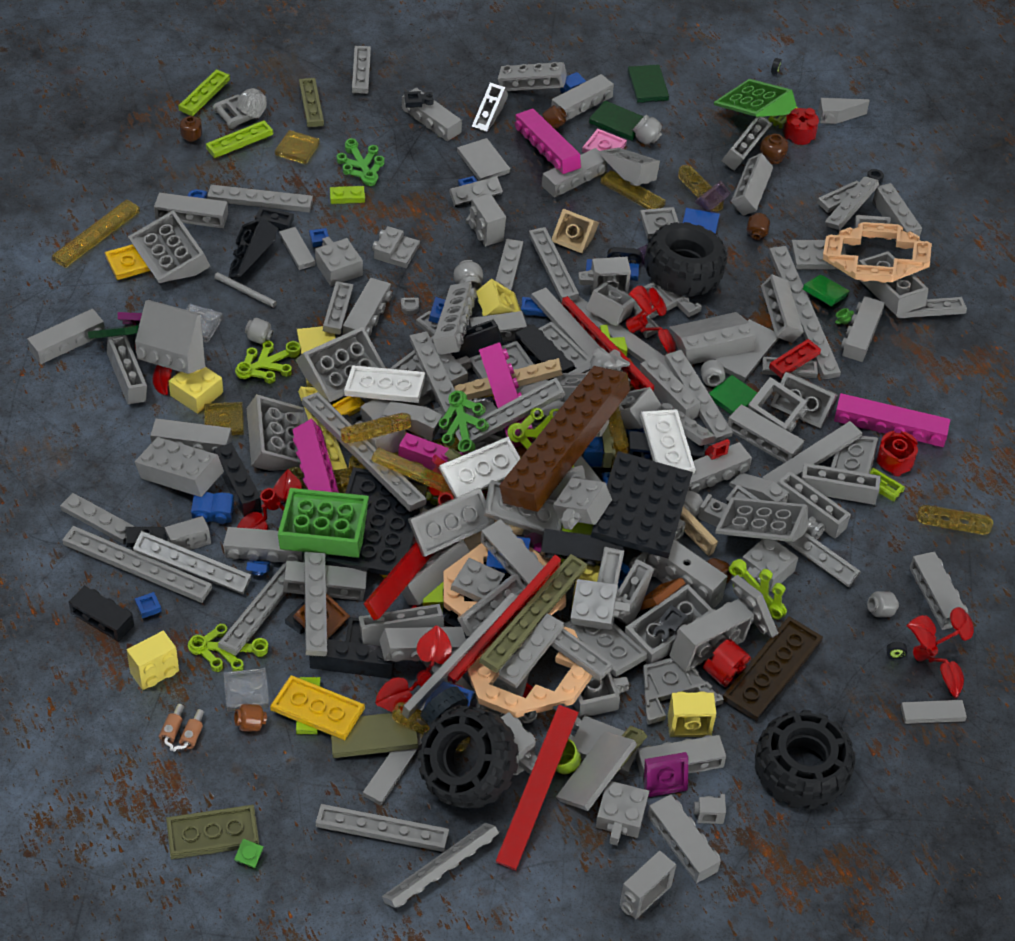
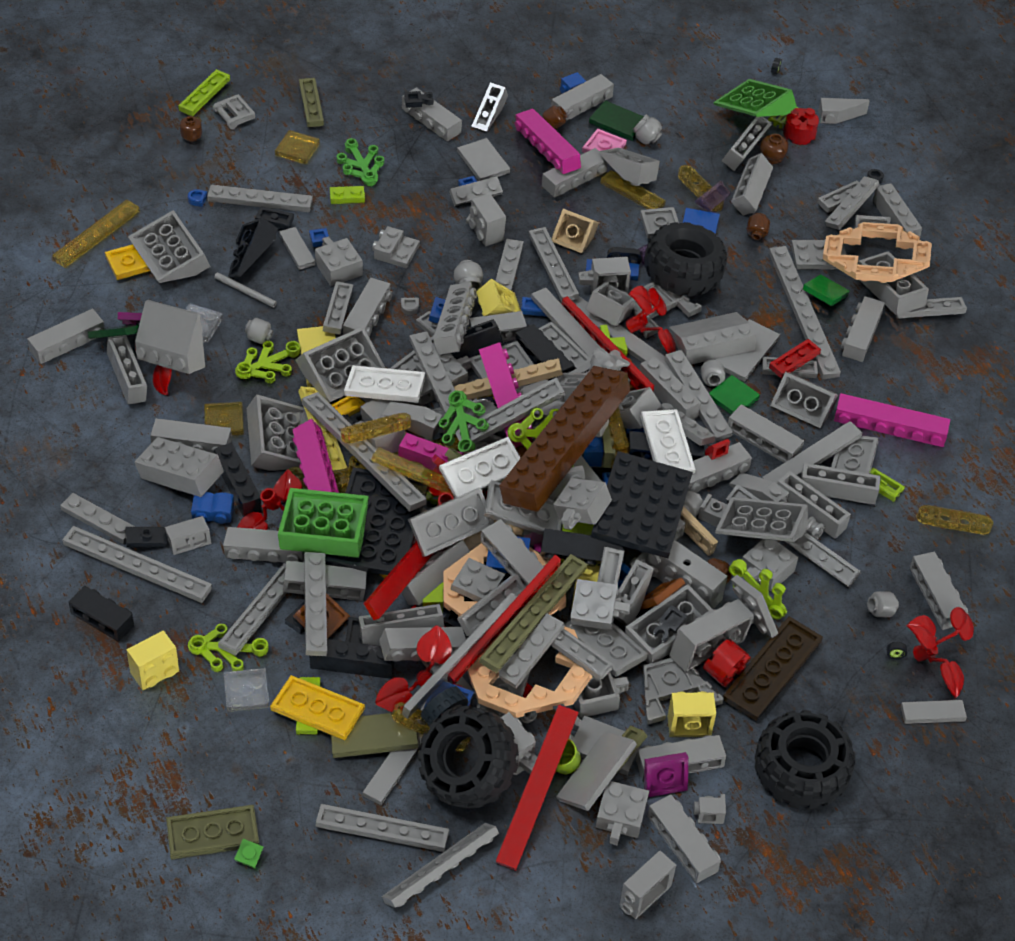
light grey plate [133,531,252,595] -> none
blue plate [135,592,162,618] -> none
light grey brick [154,193,228,228] -> none
nougat piece [159,704,204,752] -> none
light yellow brick [169,367,223,414] -> none
lime plate [206,120,273,158] -> none
dark orange head [234,704,267,732] -> none
light grey hair [237,88,267,119] -> none
blue plate [246,560,270,575] -> none
light grey plate [352,46,371,94] -> none
light grey brick [498,62,567,91] -> none
dark green tile [628,65,669,102] -> none
light grey window [748,377,807,432] -> none
light grey brick [761,274,804,343] -> none
bright green plate [835,308,854,325] -> none
red brick [876,431,918,476] -> none

